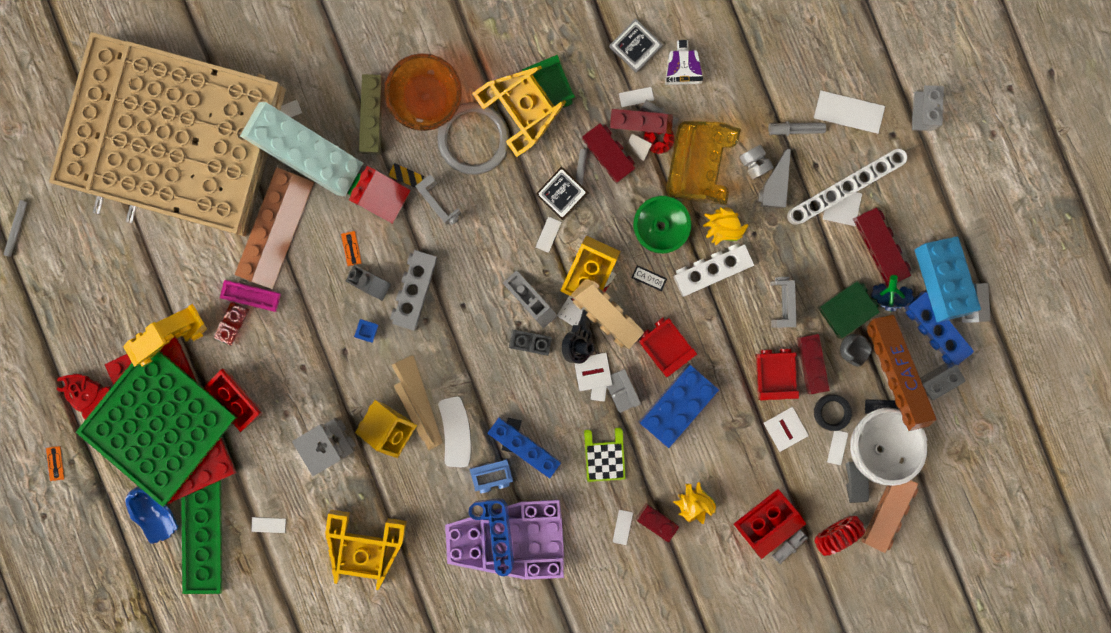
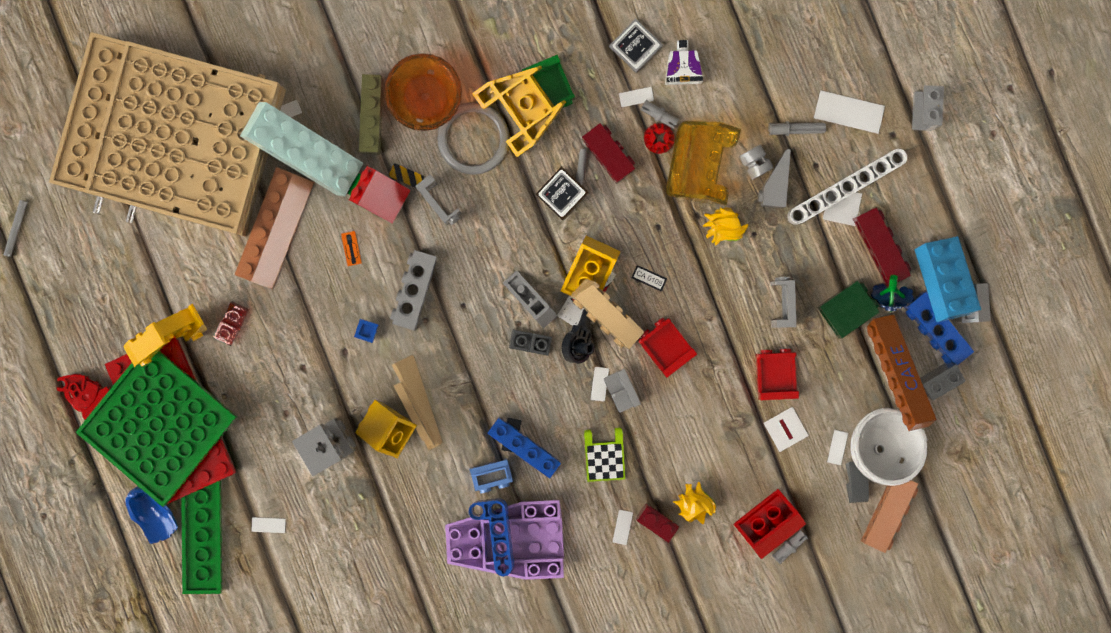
orange sticker [46,446,64,481] -> none
red slope [204,368,264,433] -> none
dark pink plate [220,280,281,312] -> none
yellow wedge [325,510,407,590] -> none
dark grey slope [346,264,391,301] -> none
white sticker [438,397,471,467] -> none
white sticker [536,217,561,253] -> none
white sticker [574,353,612,391] -> none
dark red brick [610,109,673,134] -> none
sticker [624,134,652,161] -> none
green dish [633,196,691,254] -> none
blue brick [639,364,719,448] -> none
white brick [673,243,754,297] -> none
dark red brick [796,334,830,394] -> none
black tyre [814,394,852,431] -> none
red gear [814,516,866,556] -> none
dark grey hair [840,334,872,367] -> none
black sticker [865,400,898,414] -> none

